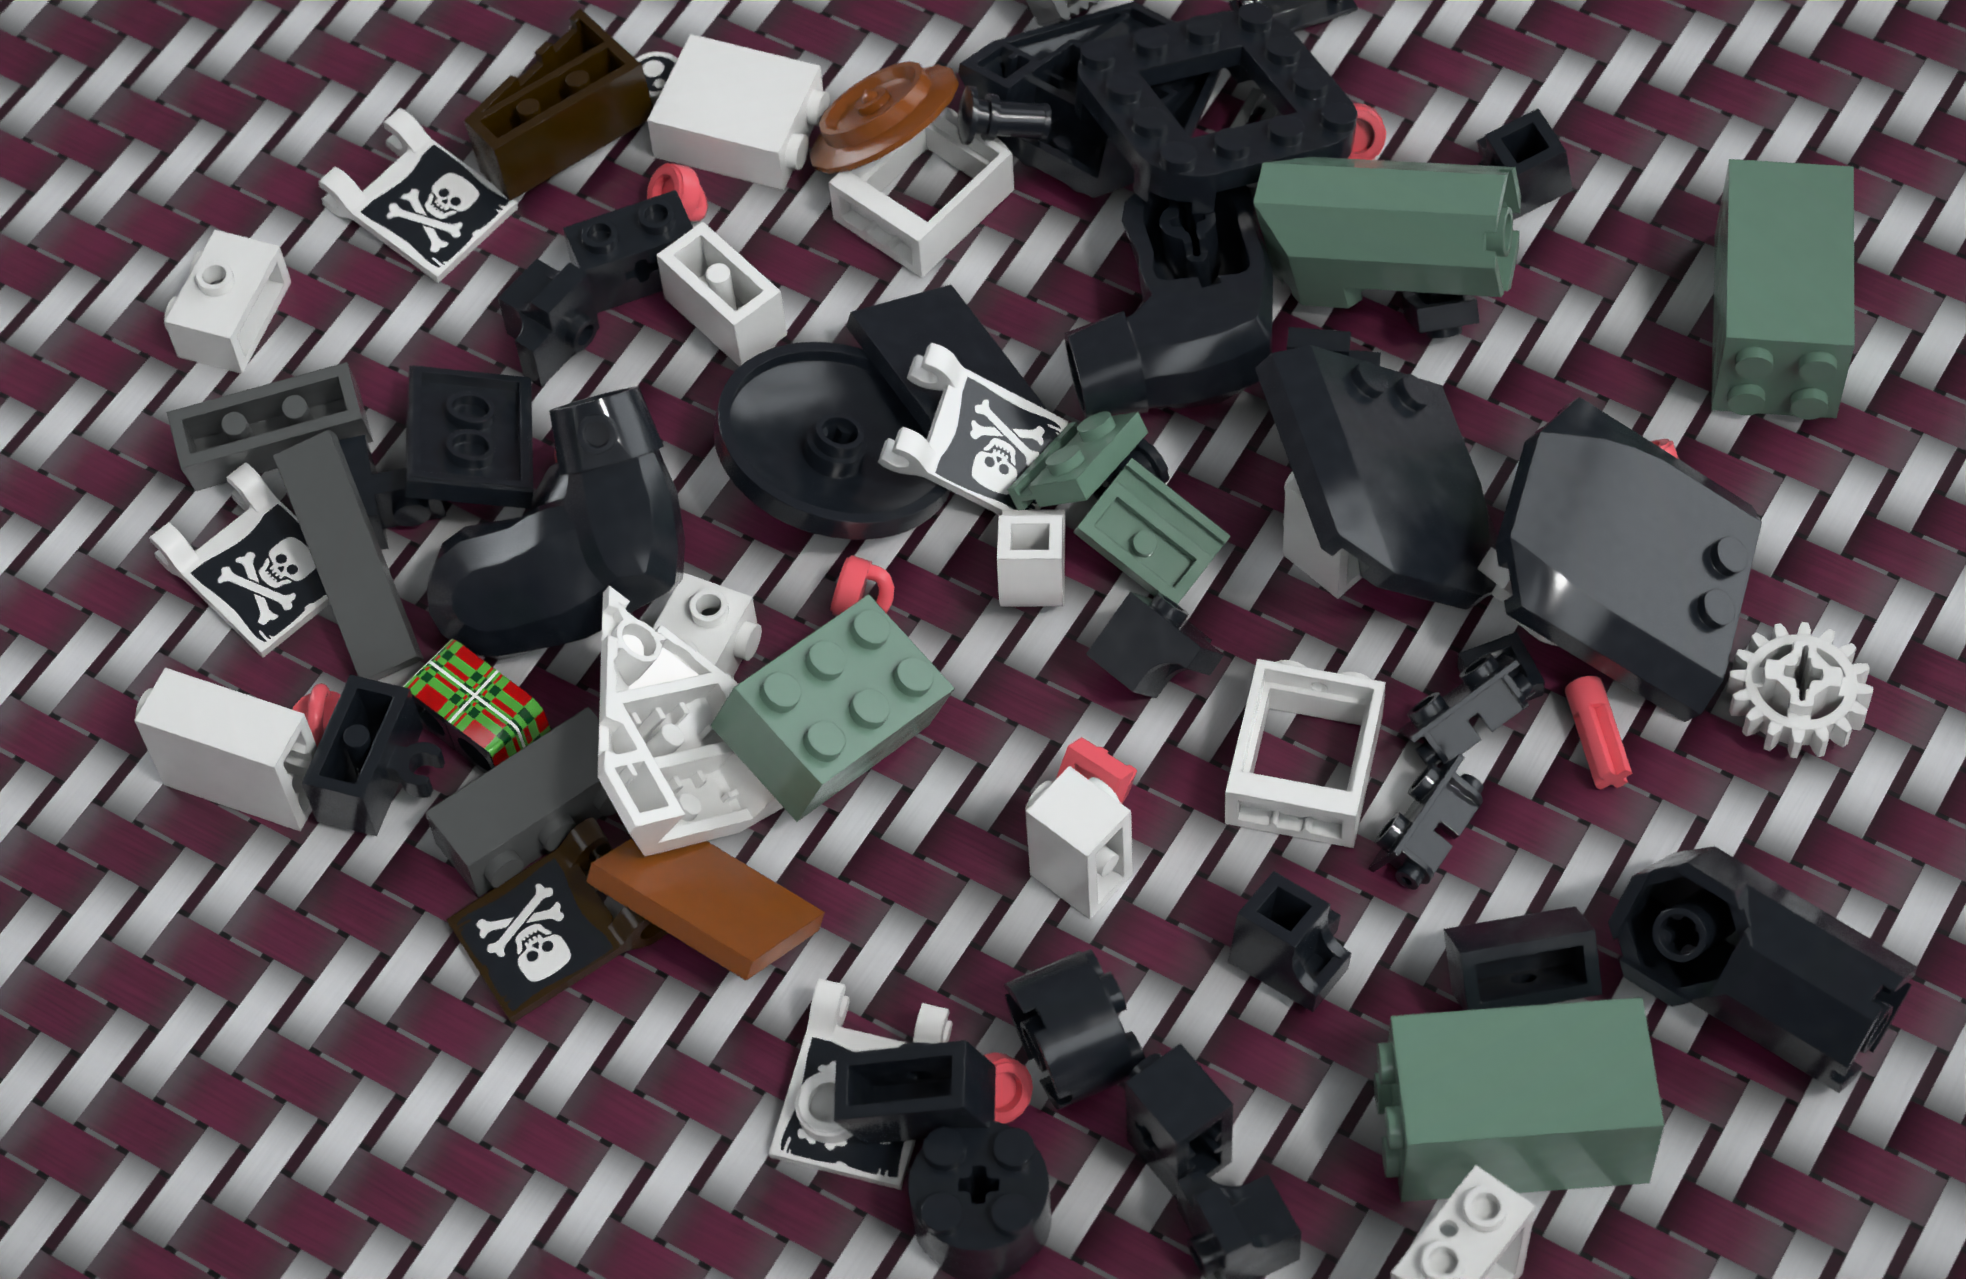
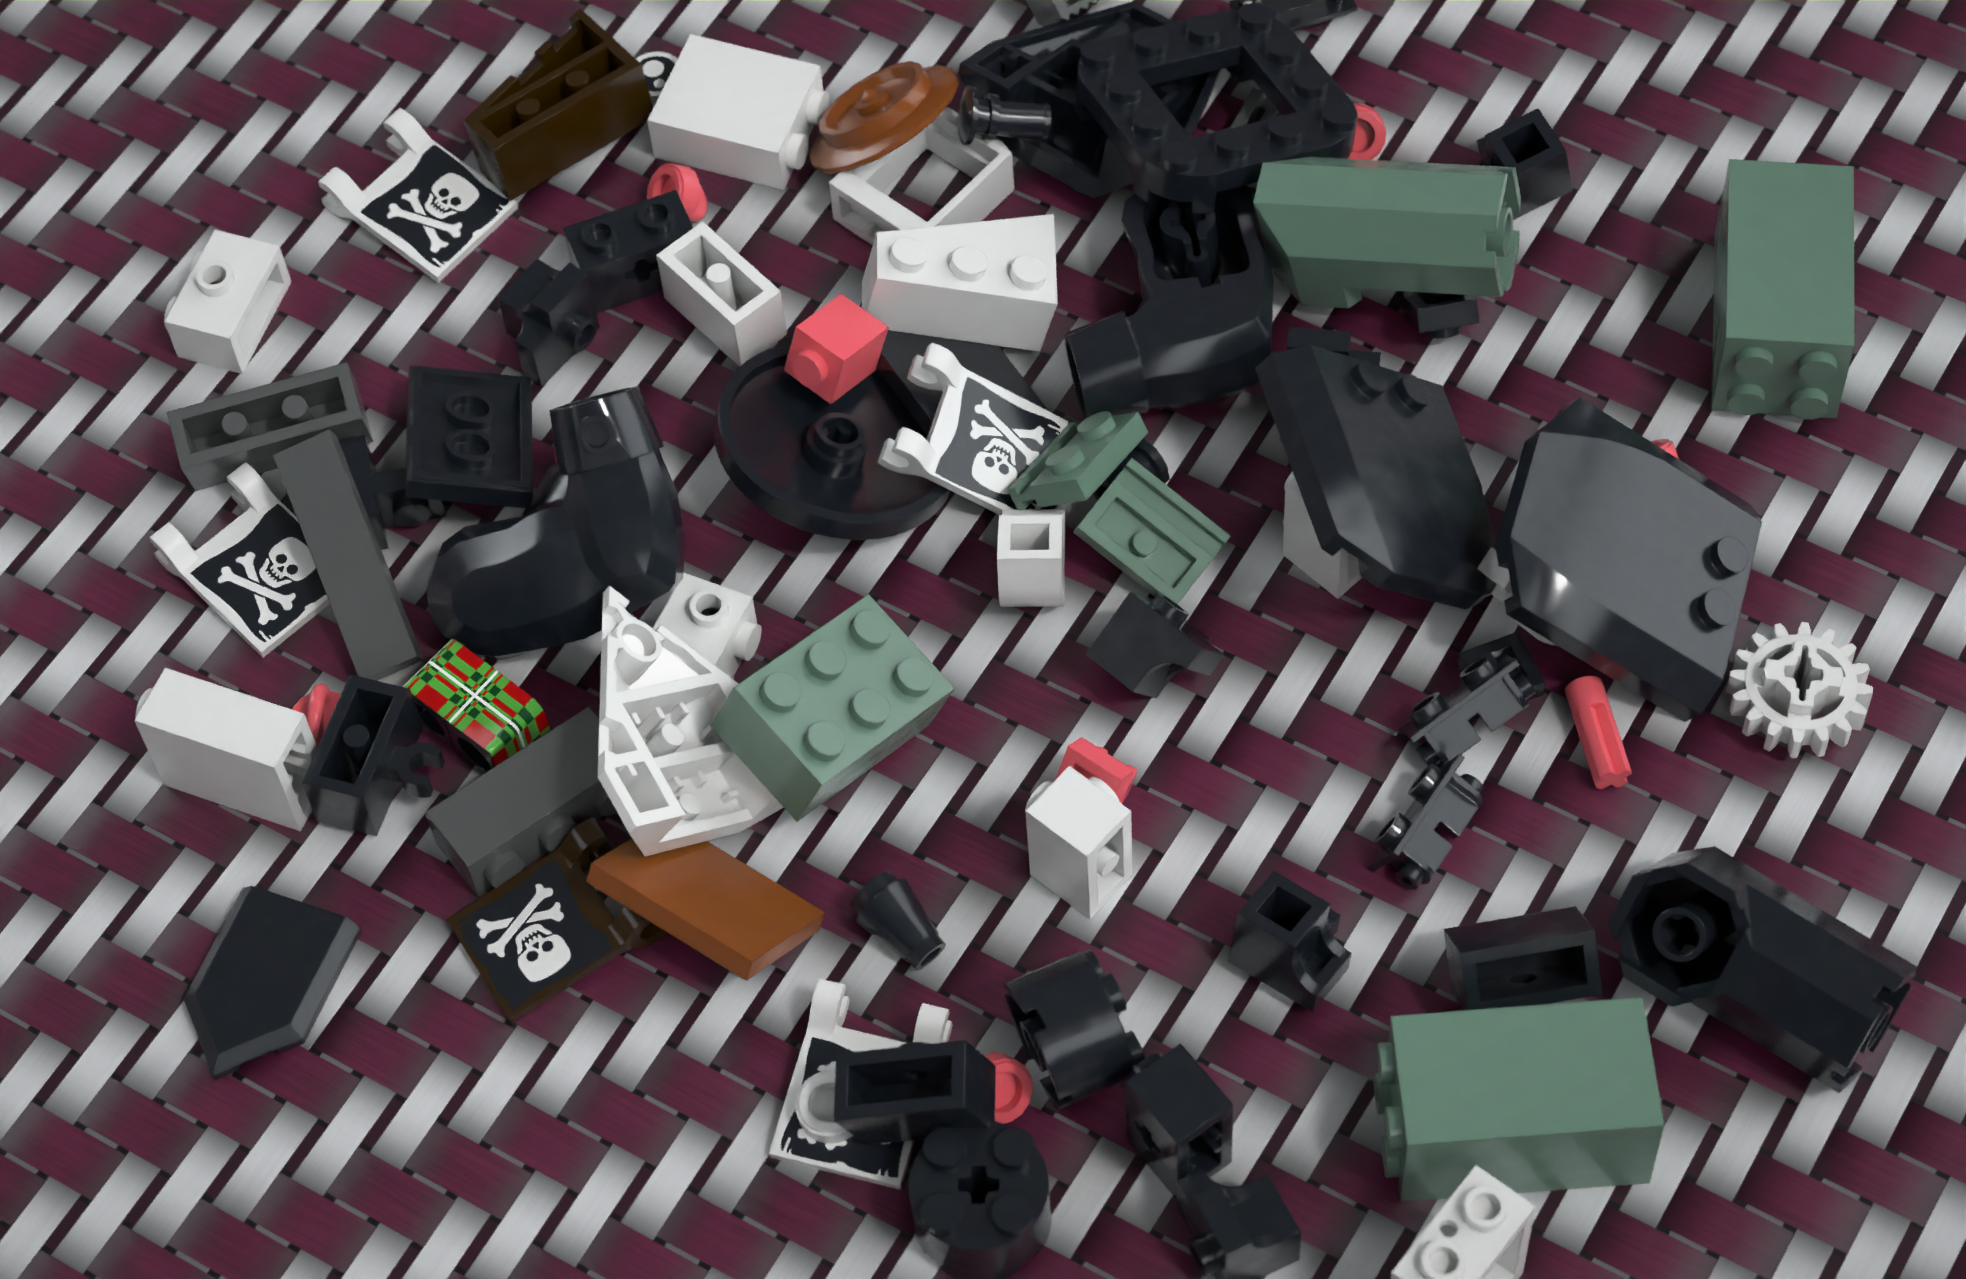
coral tile [830,555,894,616] -> none
white window [1225,659,1386,848] -> none
none -> black tile [184,886,362,1080]
none -> coral brick [784,293,889,404]
none -> black cone [850,871,946,970]
none -> white wedge [862,214,1058,352]

